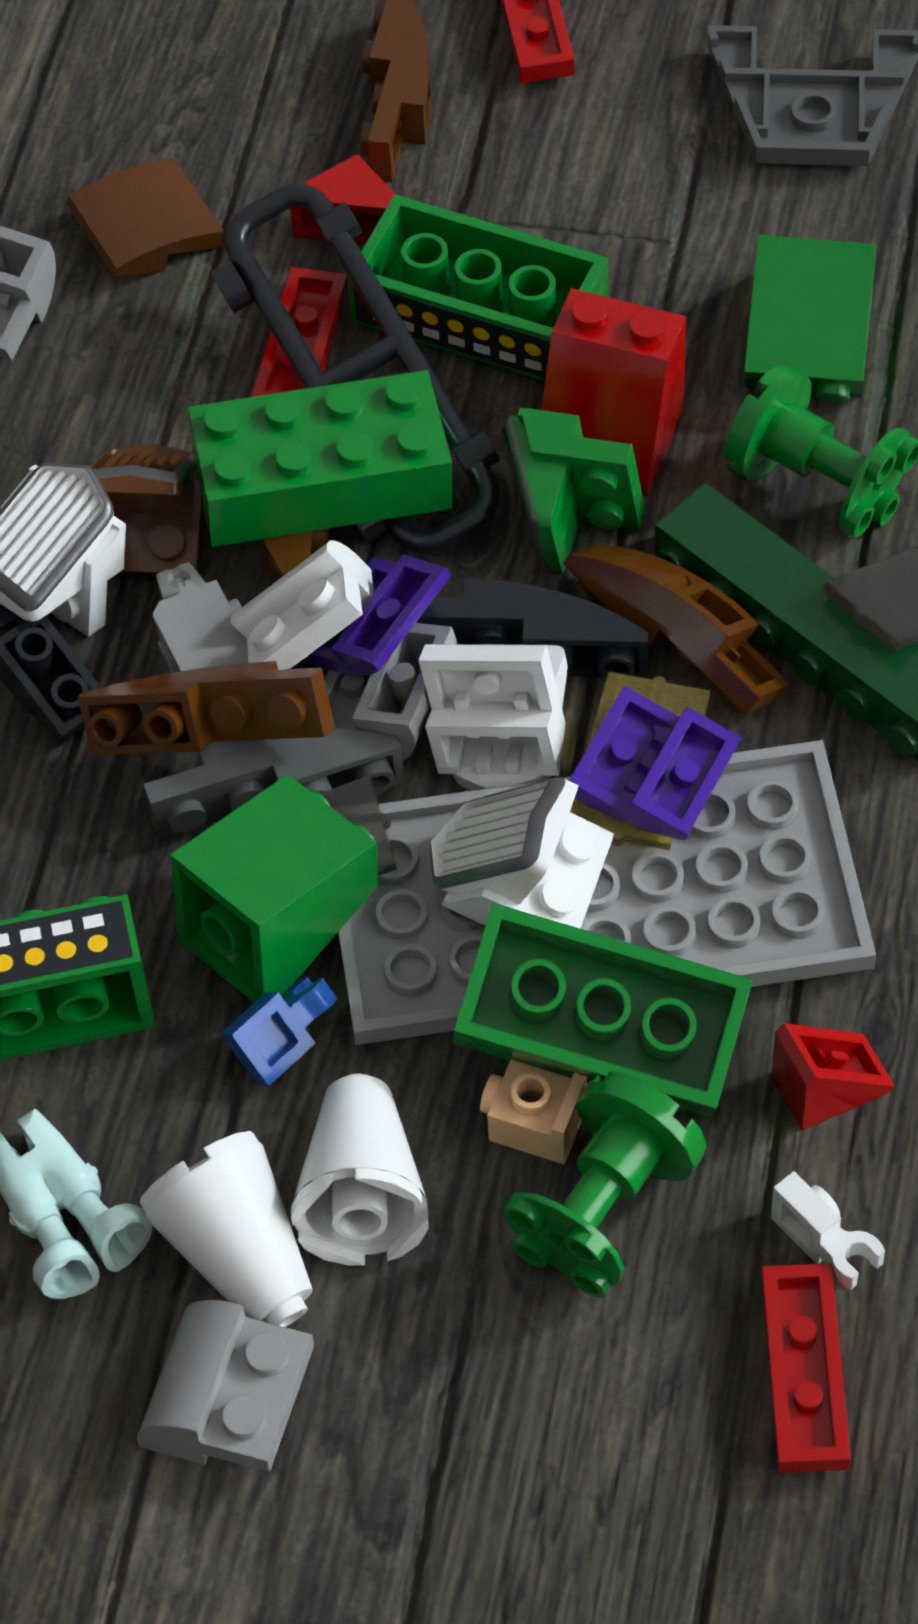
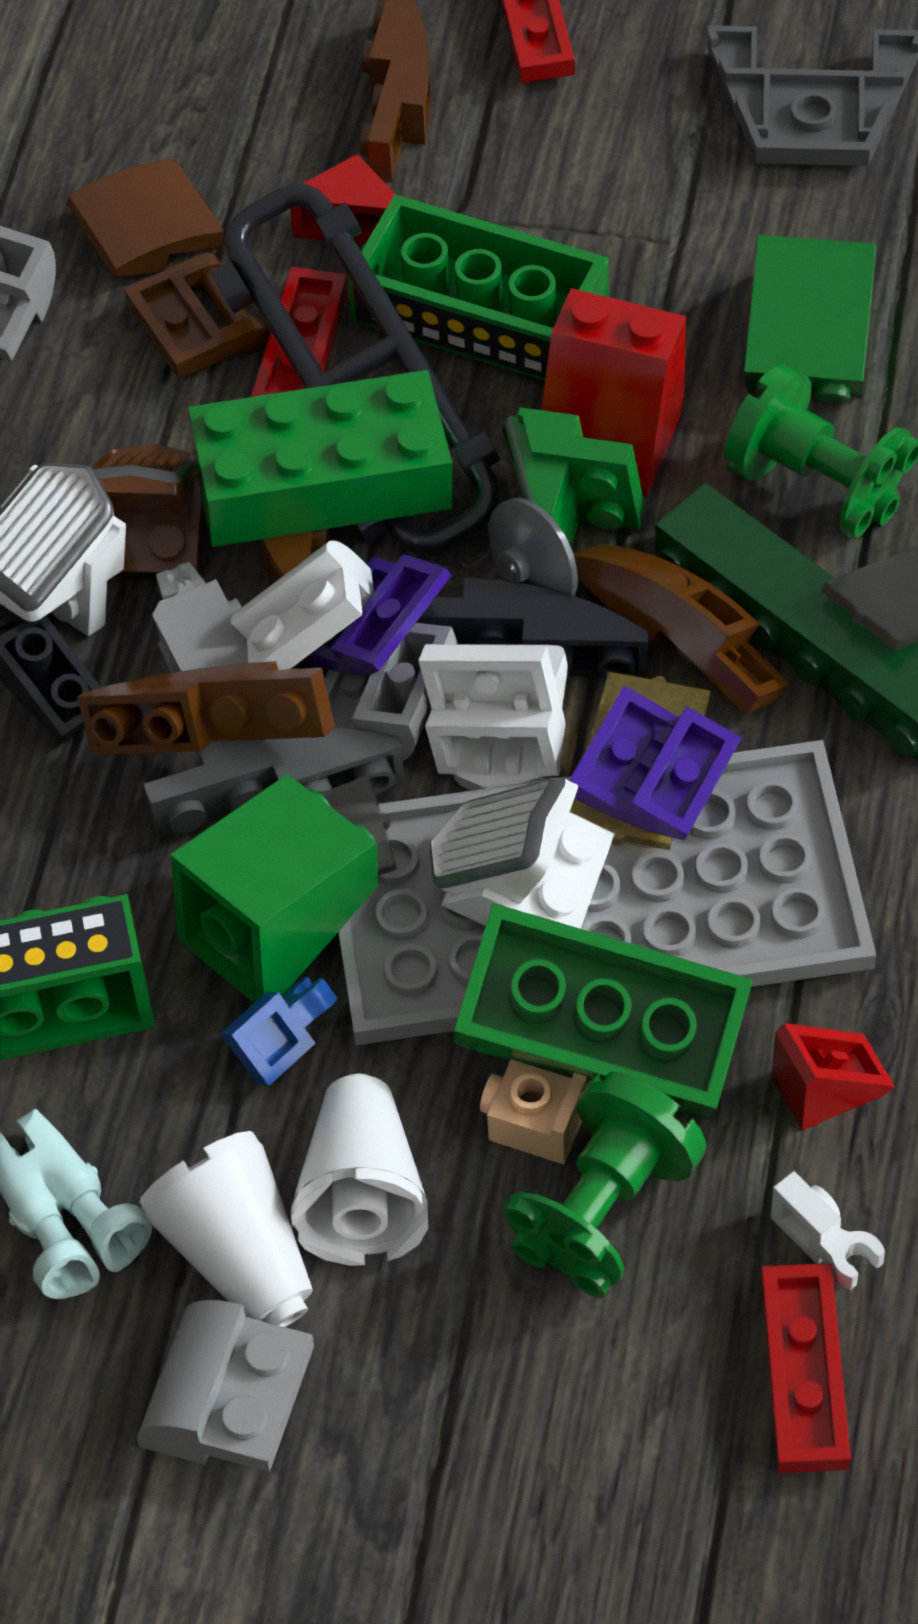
none -> reddish brown plate [124,253,270,379]
none -> dark grey dish [488,498,578,596]

